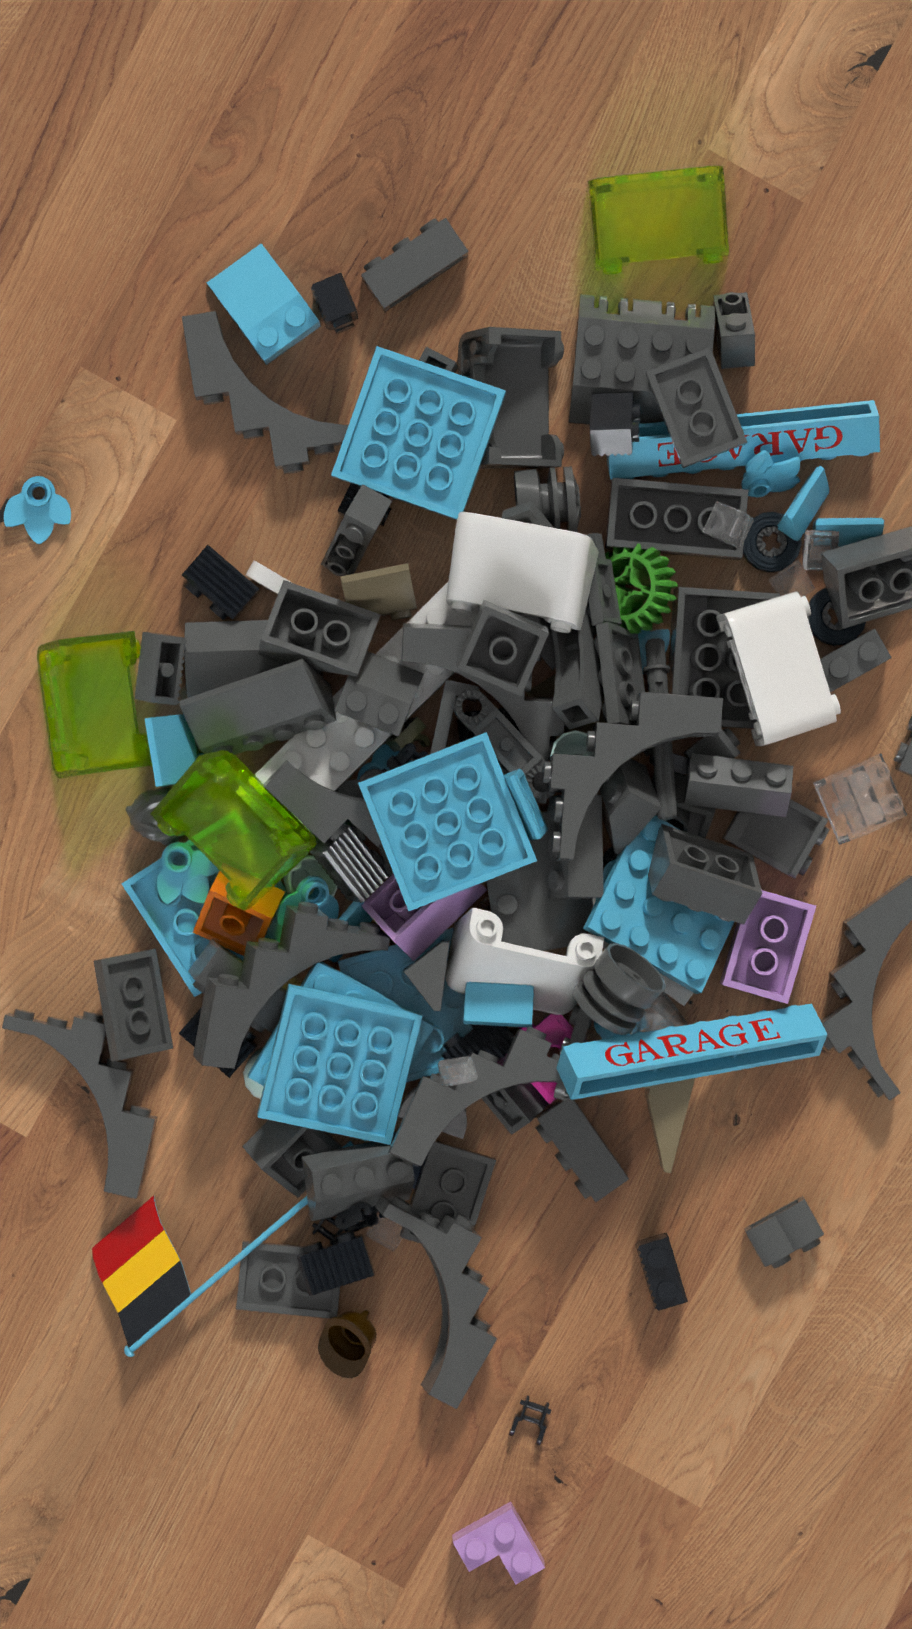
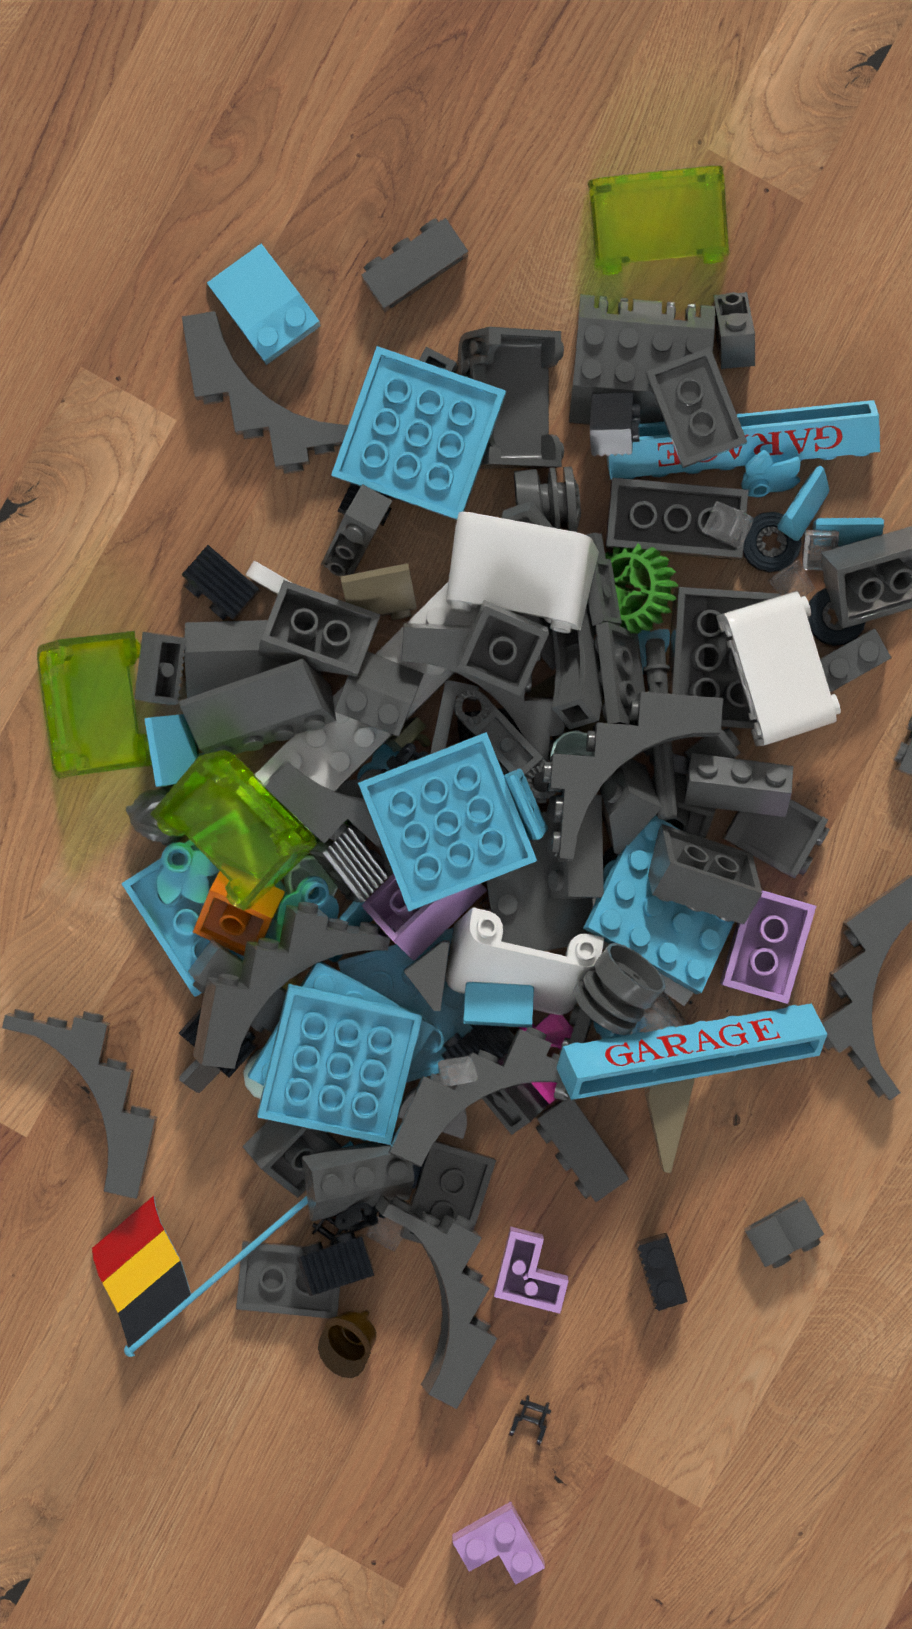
medium azure plate [4,476,71,544] -> none
dark grey plate [93,949,173,1061] -> none
black brick [311,273,359,334] -> none
clear slope [813,753,907,845] -> none
none -> dark grey slope [179,1060,221,1093]
none -> lavender brick [494,1226,569,1313]

